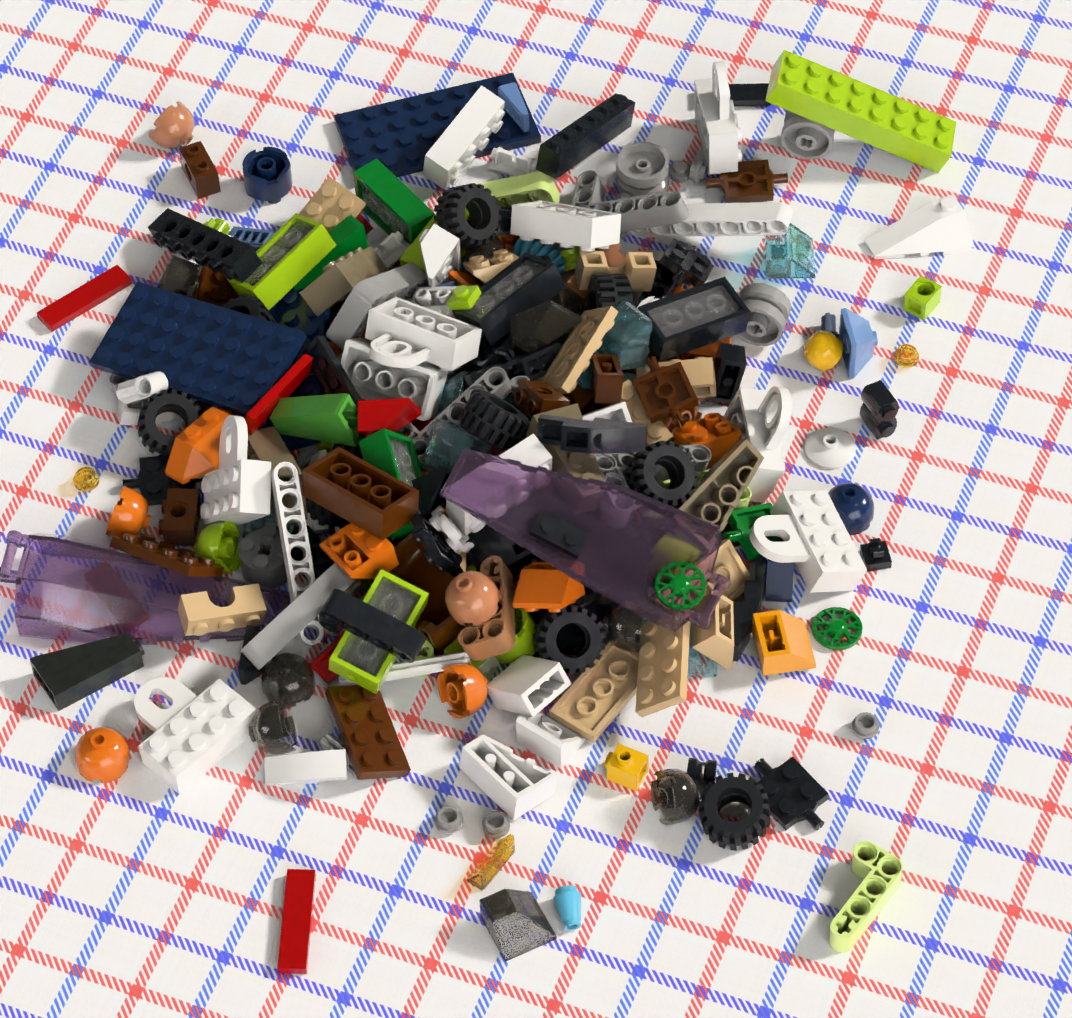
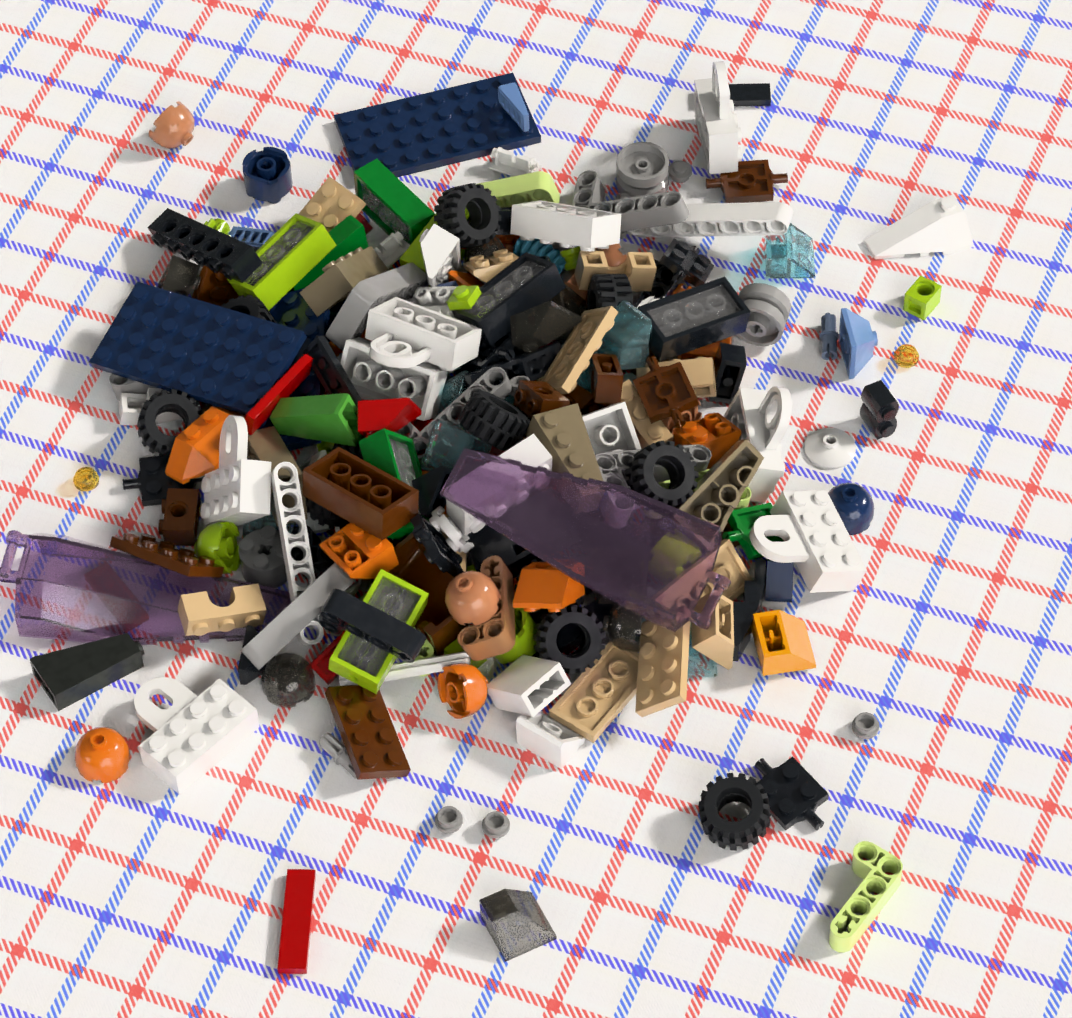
red tile [37,265,132,332] -> none
orange cylinder [105,486,152,537] -> none
white piece [116,371,168,405] -> none
reddish brown brick [179,141,221,199] -> none
clear smoke cylinder [249,698,297,755] -> none
white slope [264,749,348,786] -> none
white brick [423,85,505,190] -> none
white wedge [459,734,559,820] -> none
clear yellow slope [466,834,515,891] -> none
black plate [529,509,590,559] -> none
black brick [536,93,636,179] -> none
black slope [538,414,647,454] -> none
medium azure cone [553,885,581,930] -> none
yellow brick [604,743,649,791] -> none
clear smoke cylinder [651,769,702,826] -> none
green wheel [655,561,706,611] -> none
black wheel [686,758,717,787] -> none
light grey plate [689,160,708,184] -> none
lime brick [766,50,956,173] -> none
light grey wheel [781,110,835,160] -> none
yellow hair [803,331,843,371] -> none
green wheel [812,607,863,650] -> none
black tile [859,538,892,571] -> none

